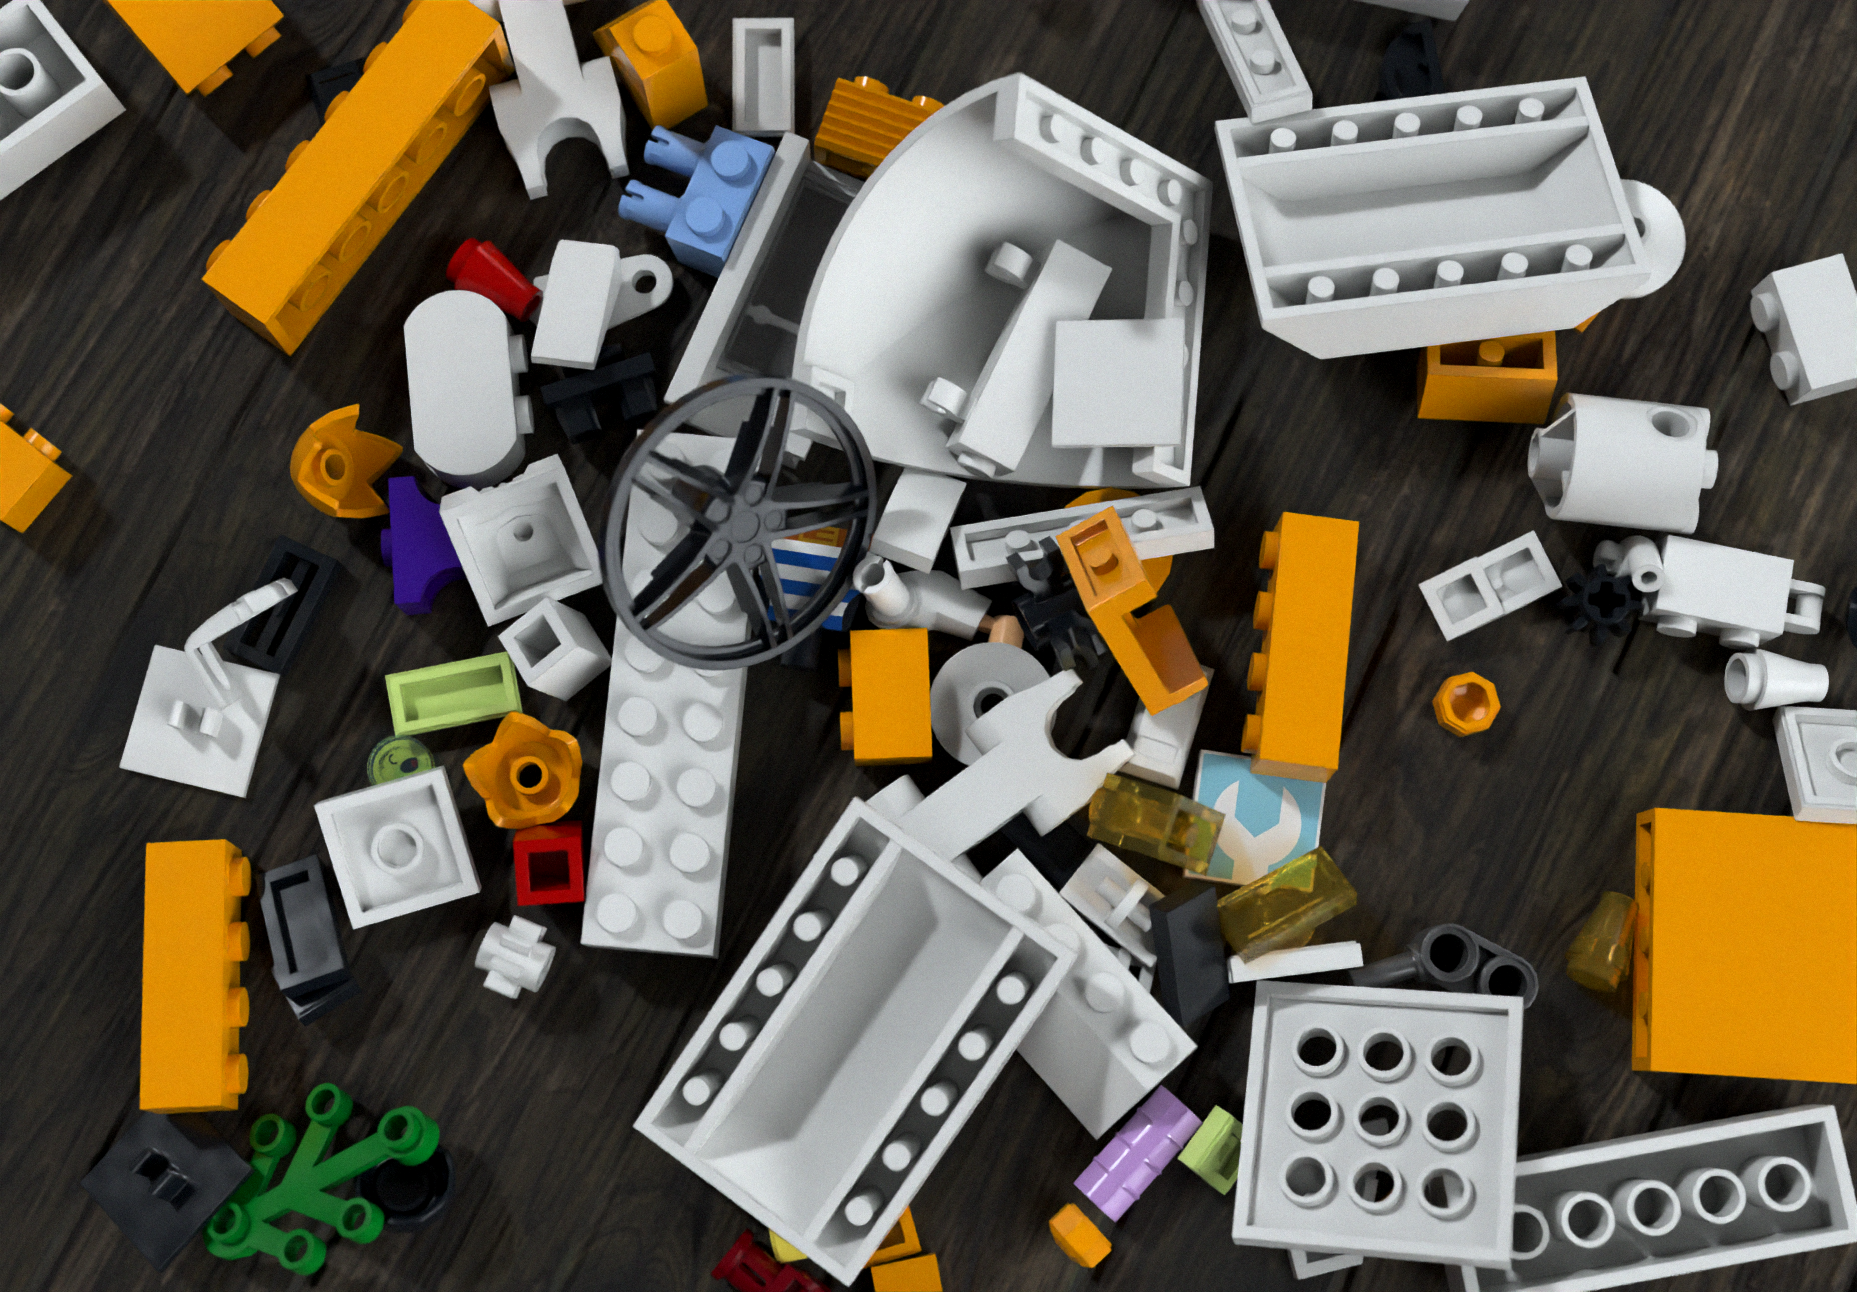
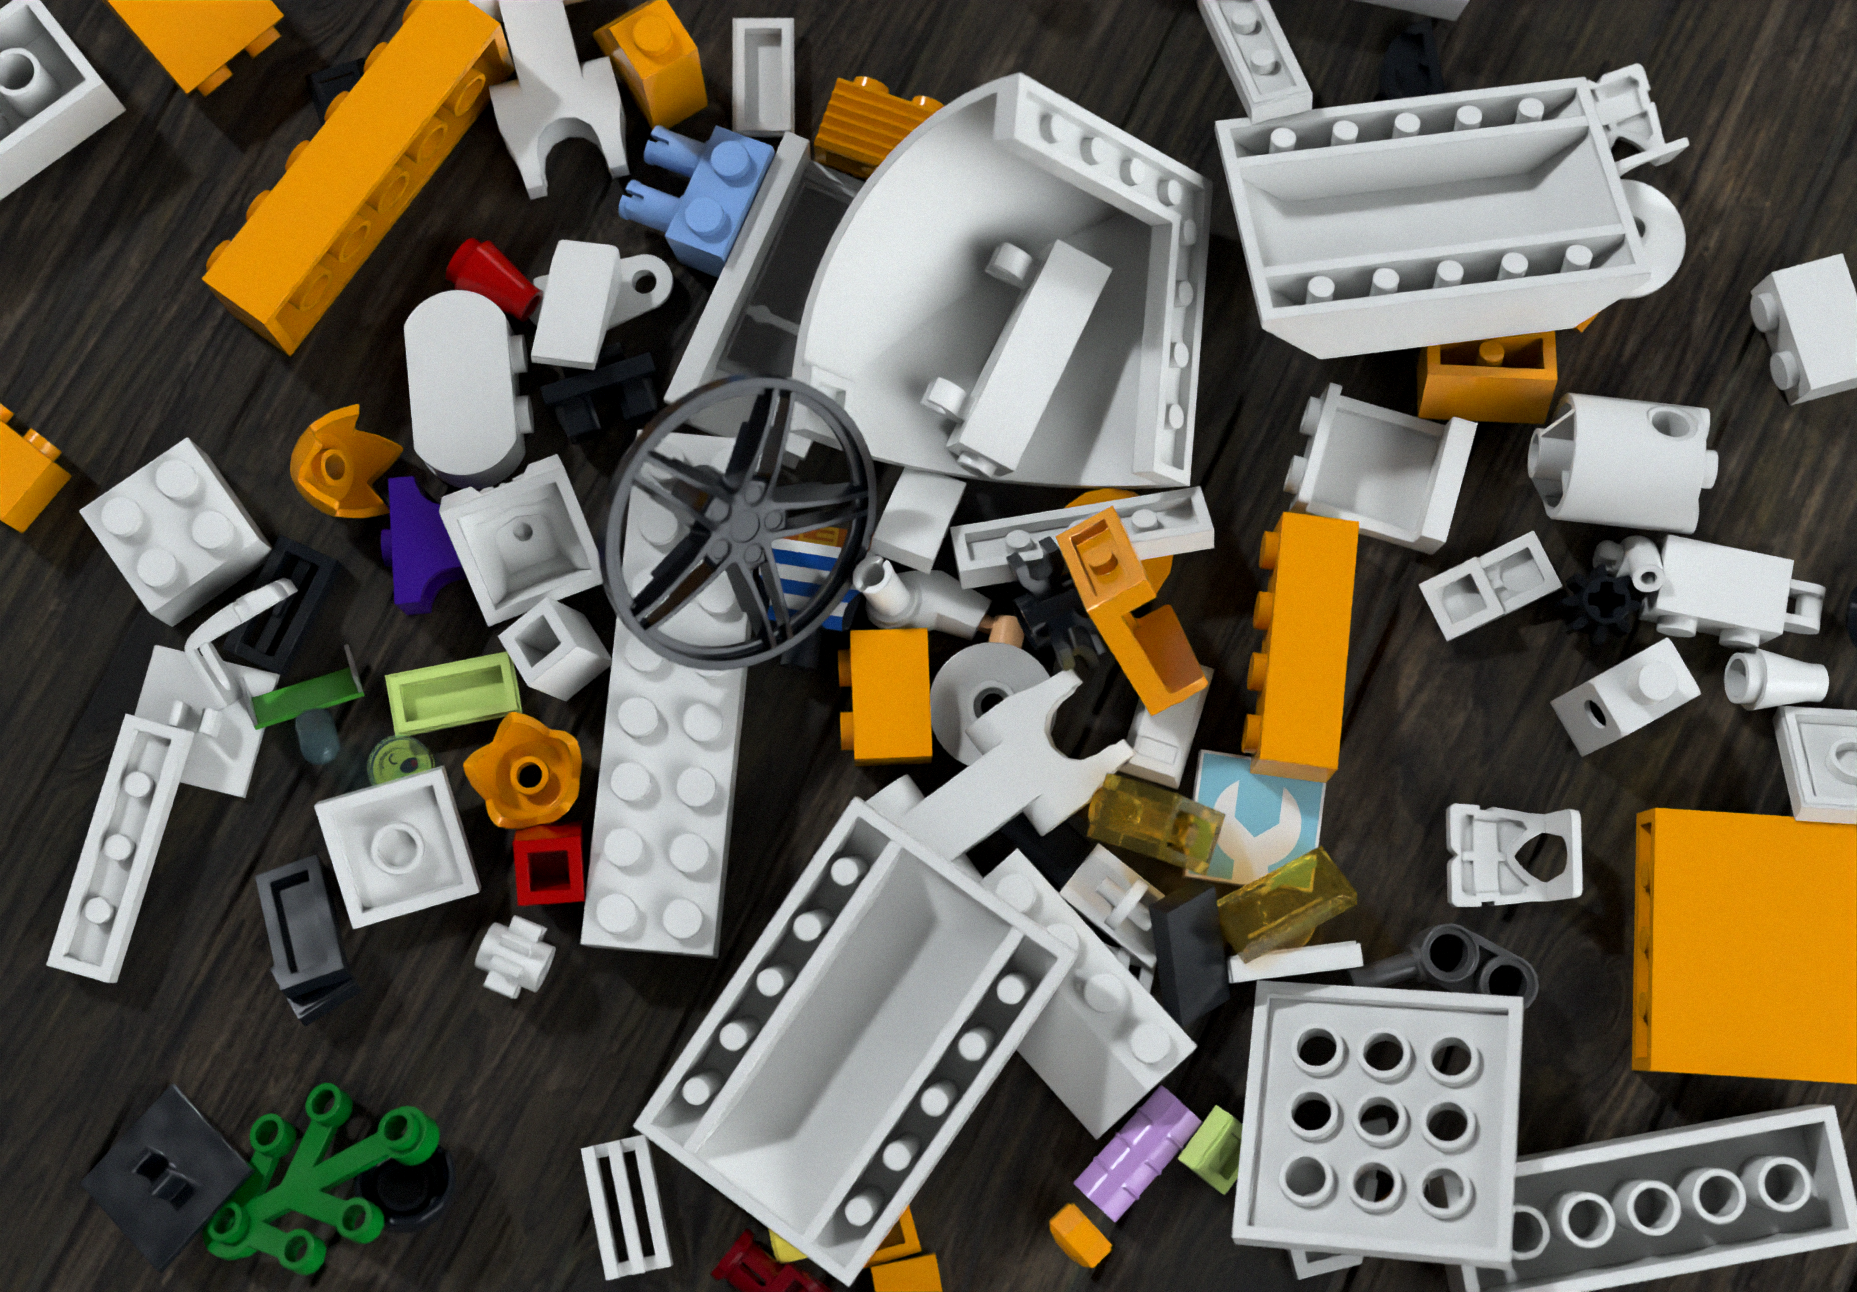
light orange brick [140,839,251,1114] -> none
white piece [1051,318,1185,448] -> none
light orange tile [1432,672,1501,737] -> none
clear yellow cone [1565,891,1640,993] -> none
none -> white plate [46,714,195,983]
none -> white brick [79,437,273,627]
none -> piece [239,644,364,765]
none -> white tile [581,1135,673,1281]
none -> white panel [1283,382,1478,555]
none -> white piece [1446,803,1583,907]
none -> white torso [1550,637,1701,757]
none -> white piece [1587,63,1689,177]

